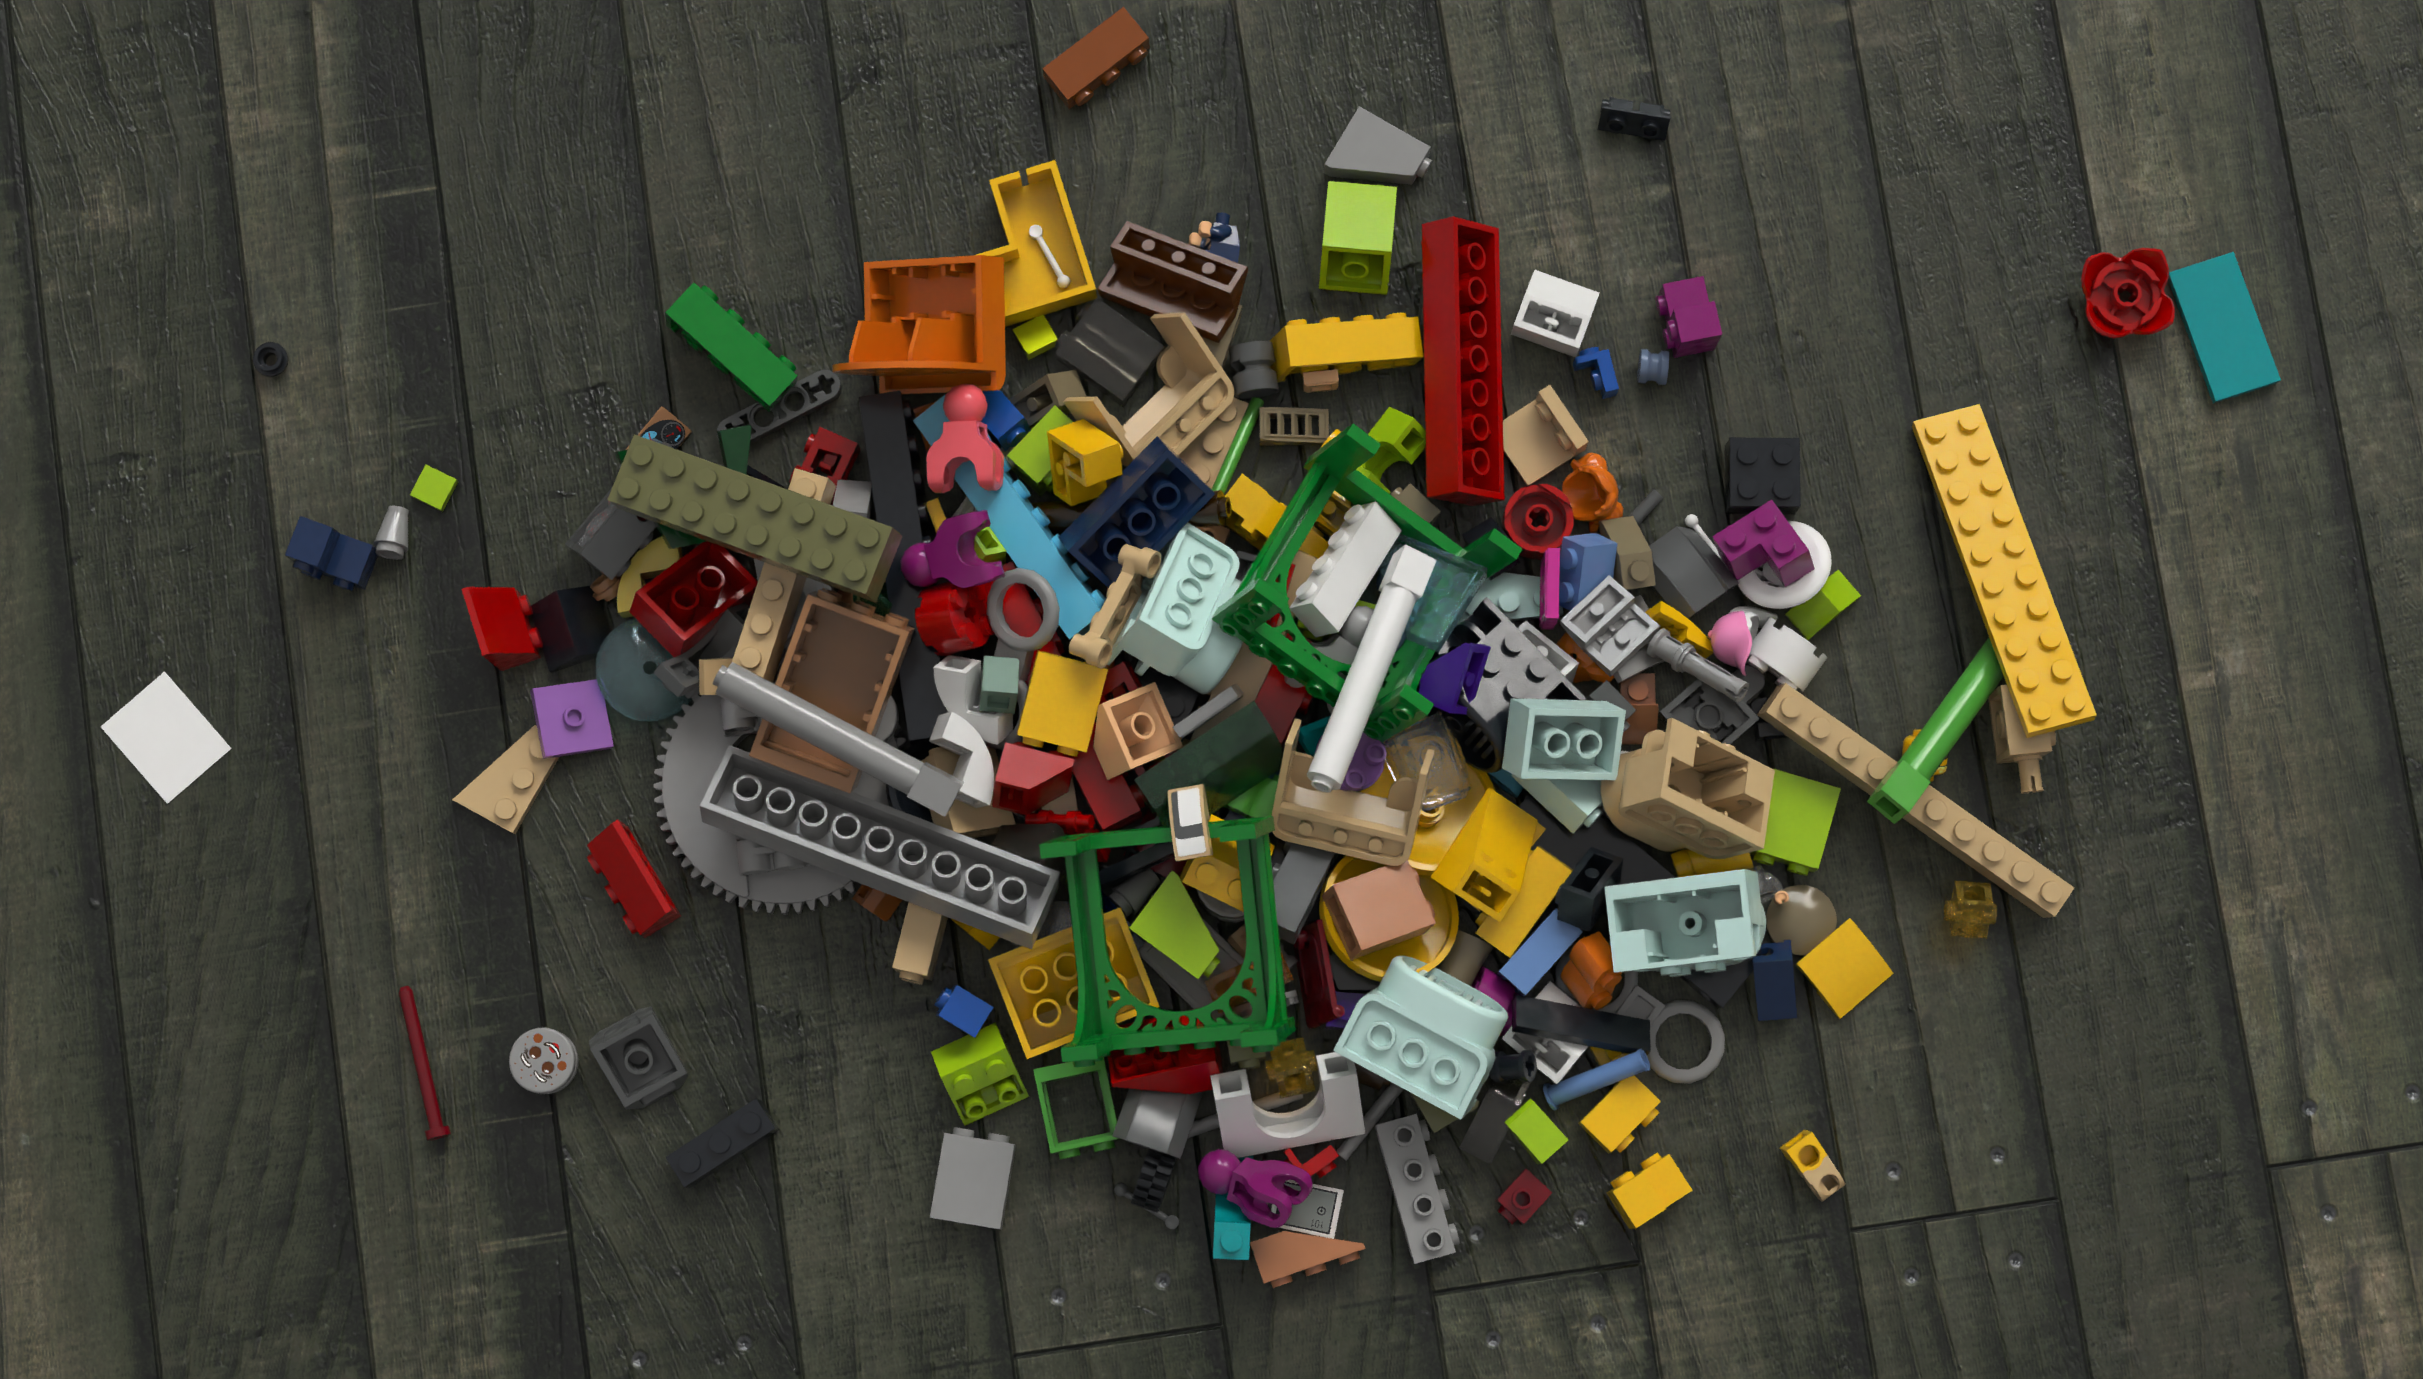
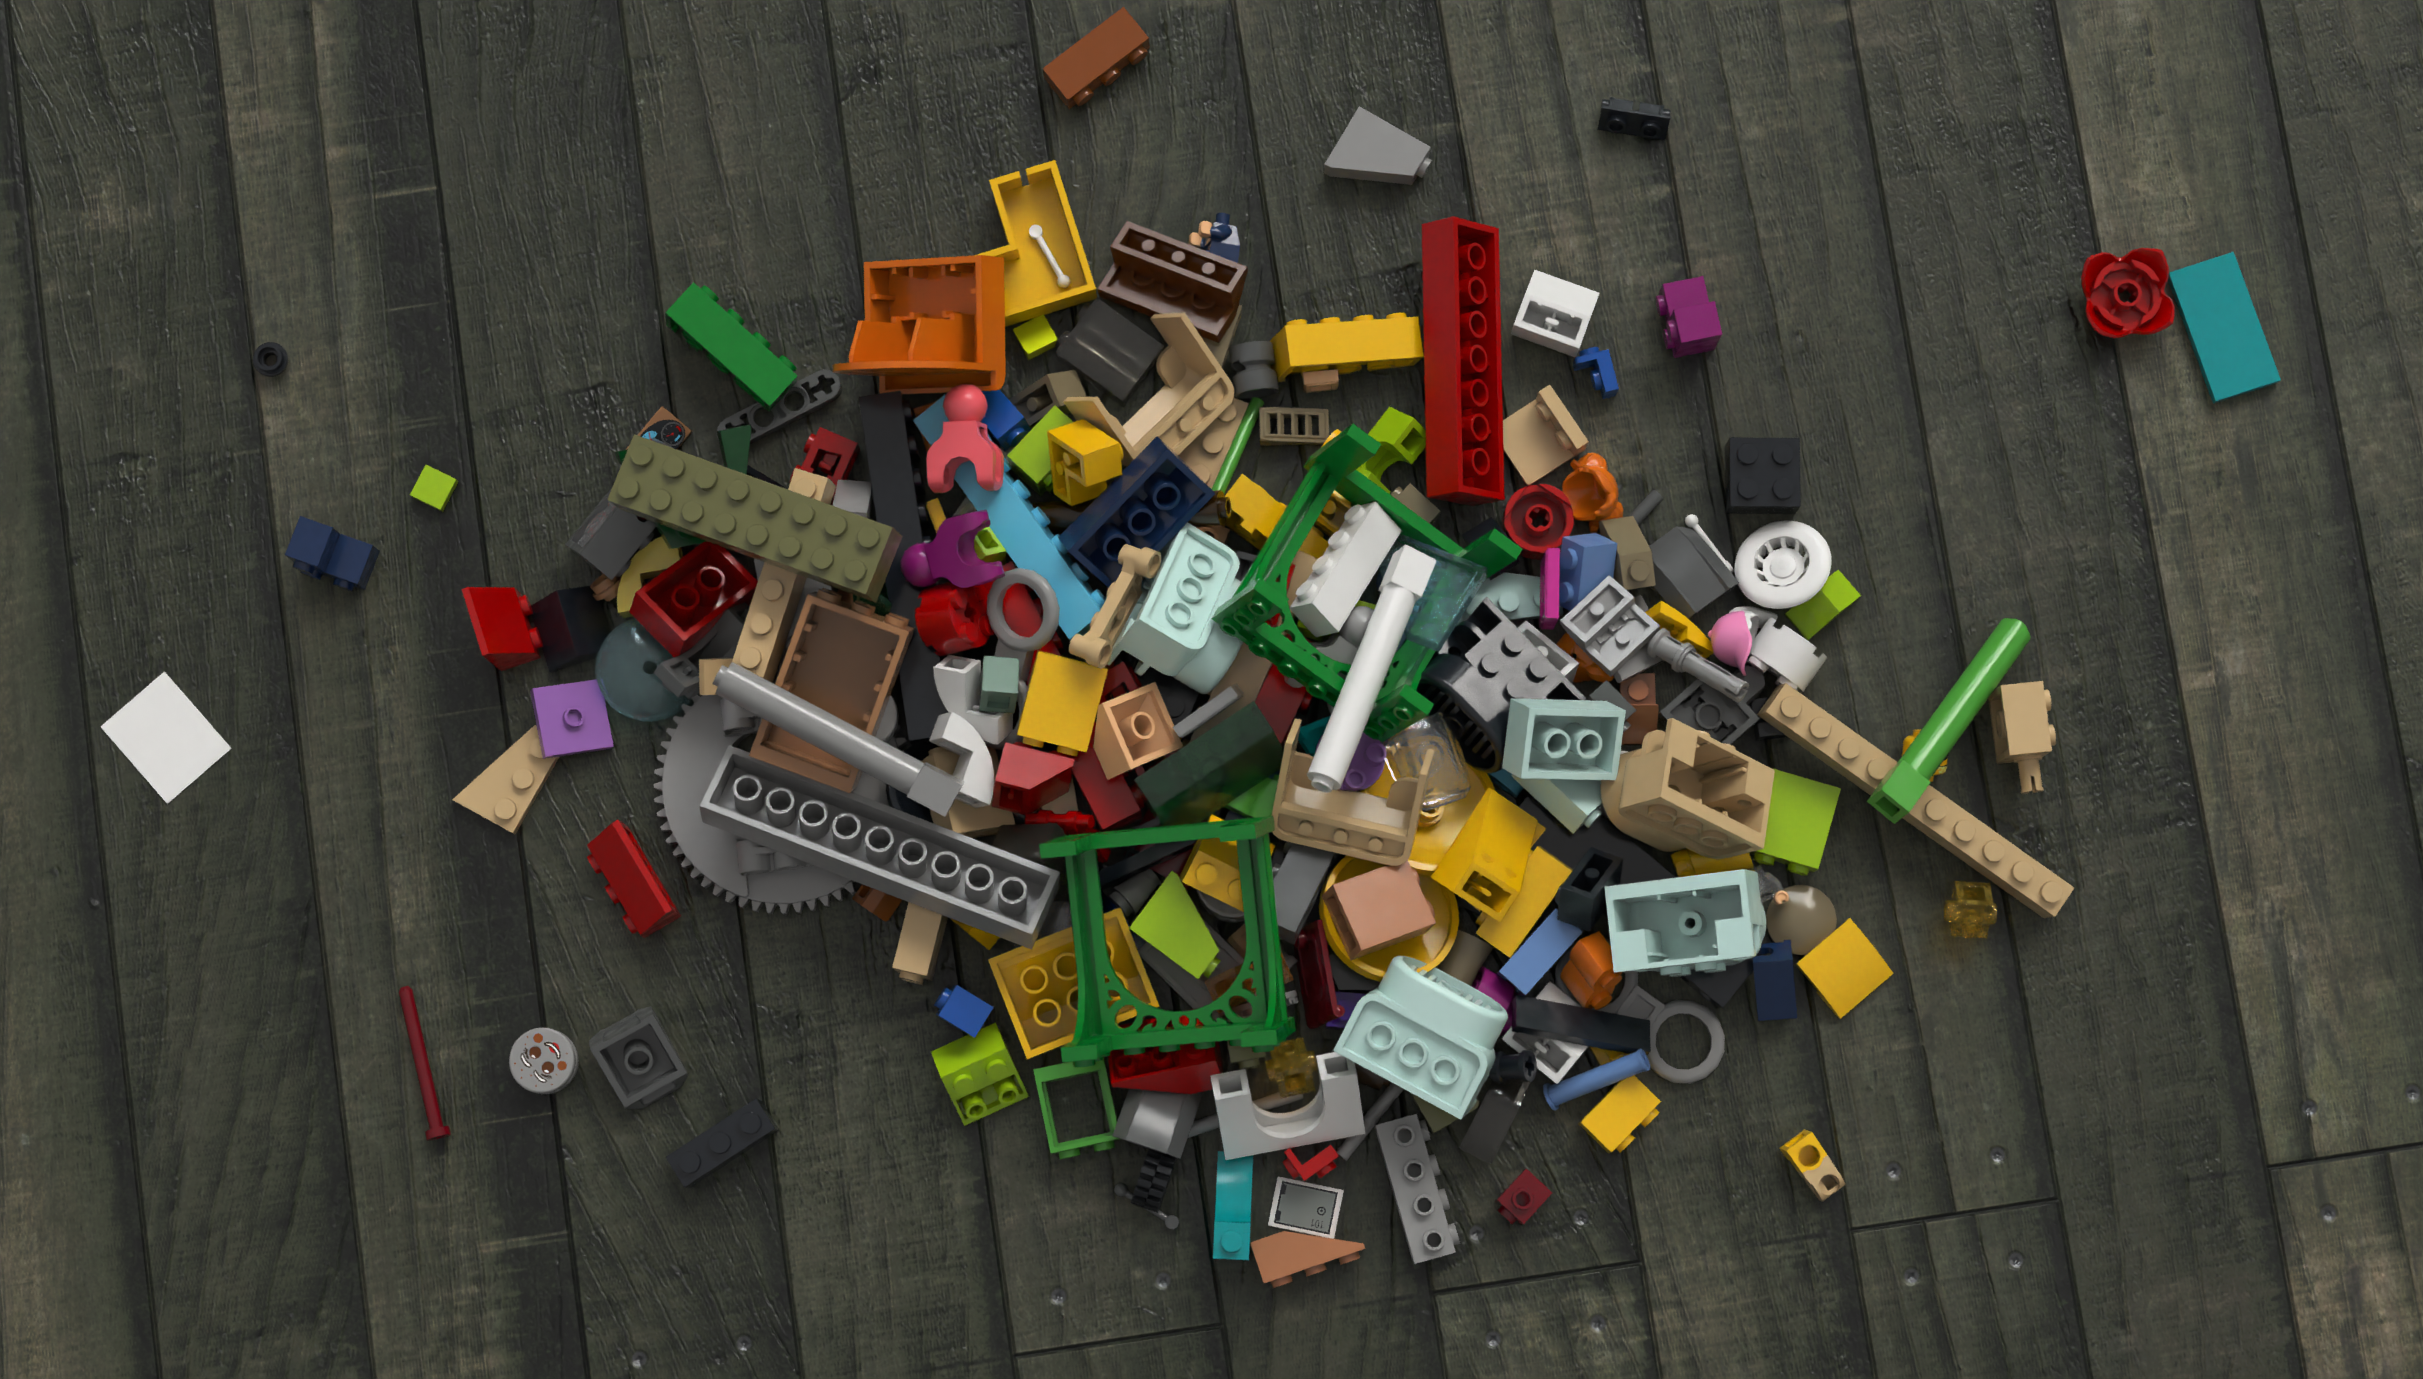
light grey cone [374,506,409,560] -> none
light grey brick [930,1127,1016,1230] -> none
slope [1168,784,1213,861] -> none
magenta piece [1198,1149,1313,1228] -> none
lime slope [1319,181,1397,295] -> none
dark purple slope [1418,643,1491,715] -> none
lime slope [1504,1098,1568,1164] -> none
yellow brick [1607,1152,1693,1229] -> none
sand blue wheel [1637,349,1669,386] -> none
magenta brick [1712,500,1815,587] -> none
yellow plate [1912,404,2097,738] -> none

